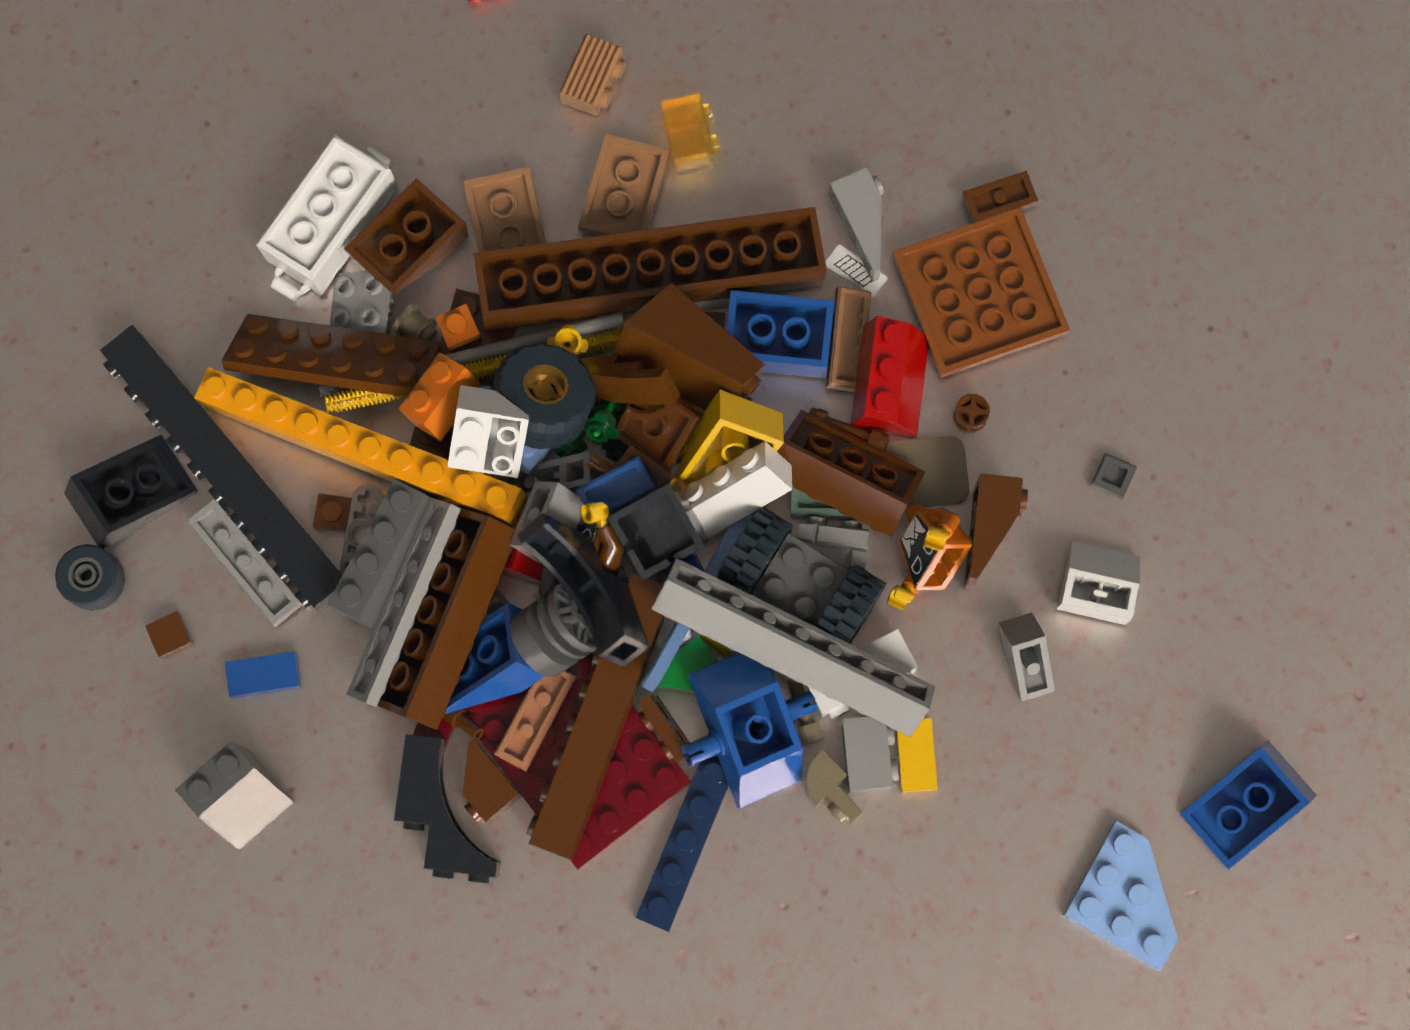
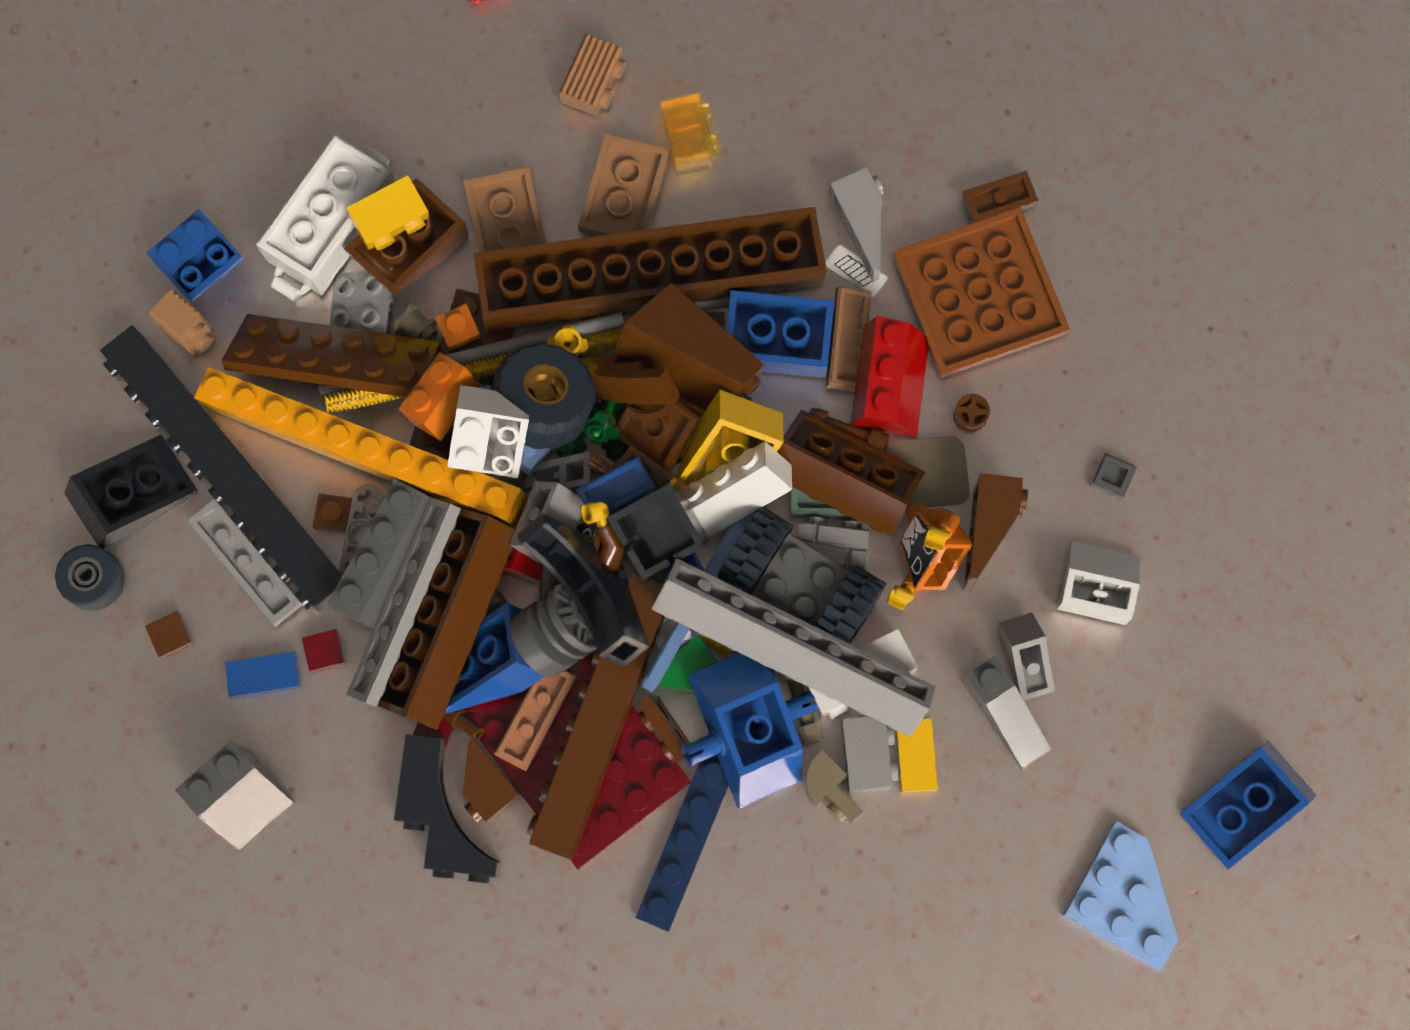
none -> blue slope [147,209,244,303]
none -> medium nougat brick [149,290,215,357]
none -> dark red tile [302,629,345,673]
none -> yellow brick [346,175,429,250]
none -> slope [962,656,1051,769]

